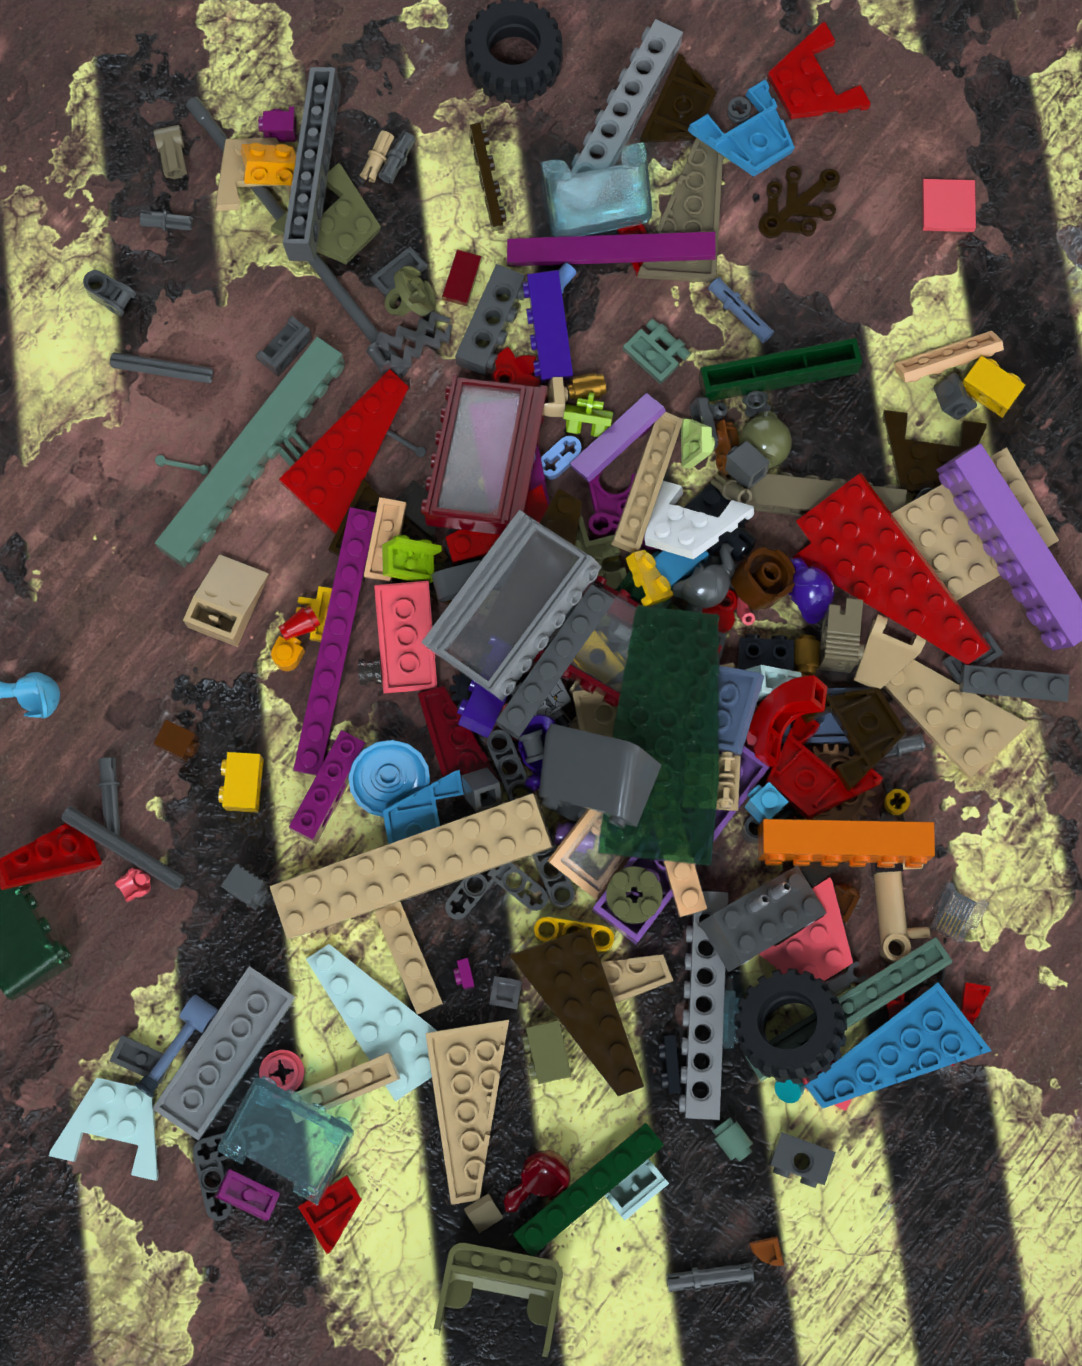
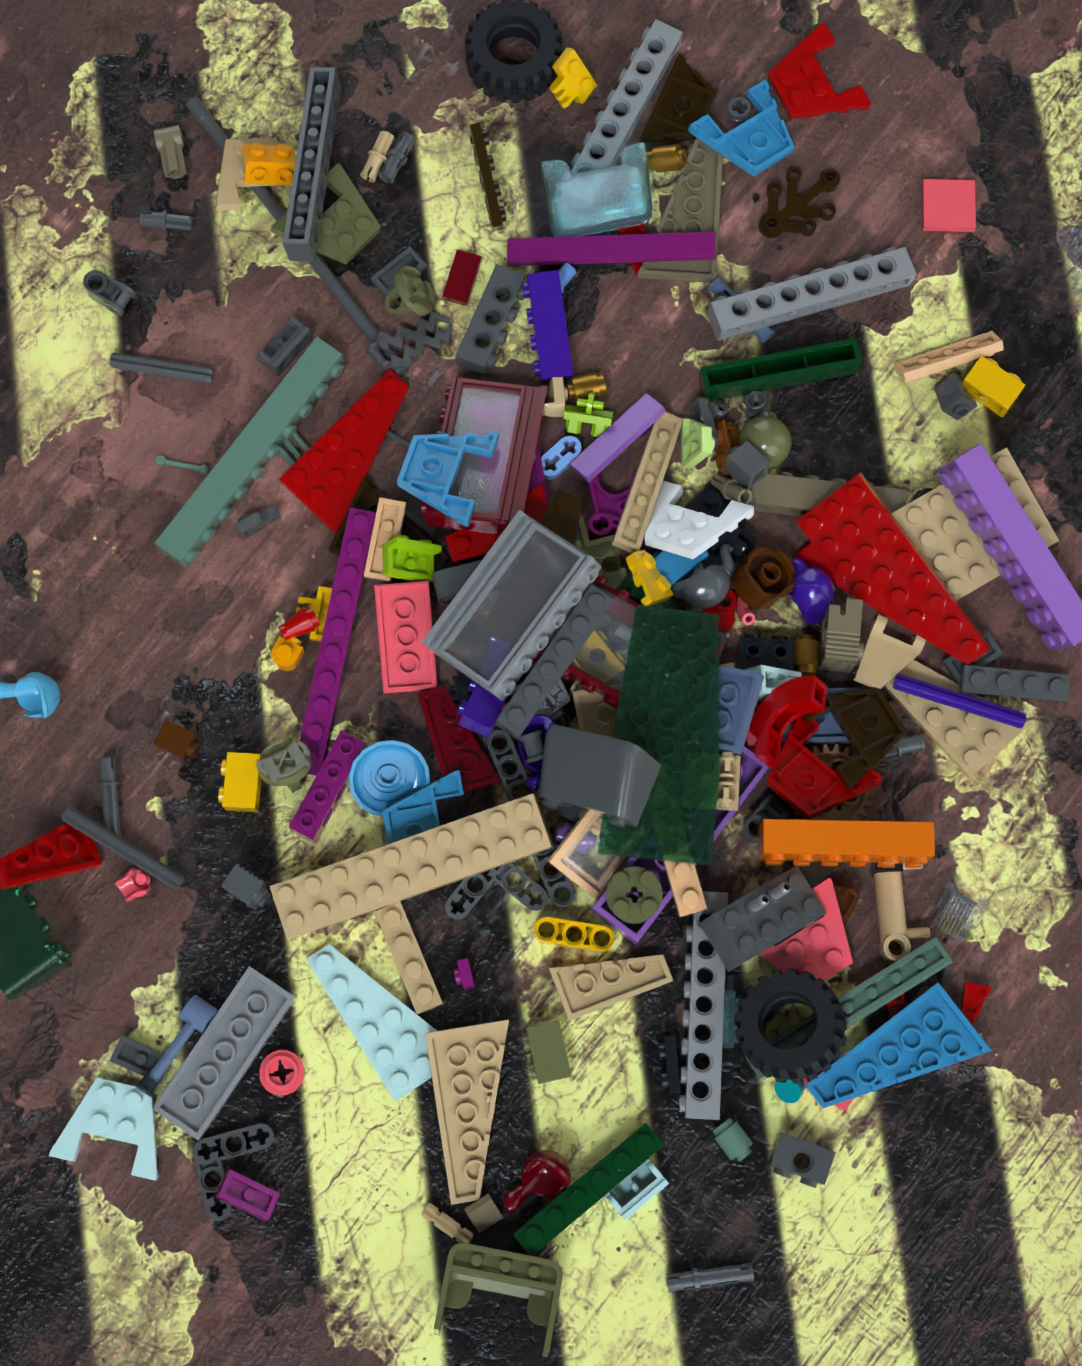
tan slope [183,555,269,647] -> none
clear light blue windscreen [218,1076,354,1205] -> none
magenta brick [258,106,297,142] -> none
tan plate [286,1052,401,1123] -> none
red wing [298,1175,362,1254] -> none
clear smoke wheel [358,657,382,685] -> none
dark grey brick [461,767,502,813] -> none
flat silver plate [489,976,522,1009] -> none
red plate [491,347,541,387] -> none
dark brown wing [509,926,644,1096] -> none
sand green plate [623,319,691,385] -> none
medium azure brick [744,782,788,824] -> none
dark orange tile [749,1236,784,1266] -> none
dark grey bar [825,962,868,996] -> none
dark brown wing [882,410,987,494] -> none
yellow bush [884,789,910,815] -> none
none -> flat silver plate [234,504,281,541]
none -> olive tile [256,739,313,793]
none -> dark azure wing [397,432,499,527]
none -> tan axle [422,1203,473,1244]
none -> yellow hinge [549,48,597,108]
none -> pearl gold brick [647,144,687,173]
none -> light grey brick [707,247,917,341]
none -> dark purple axle [893,674,1026,729]

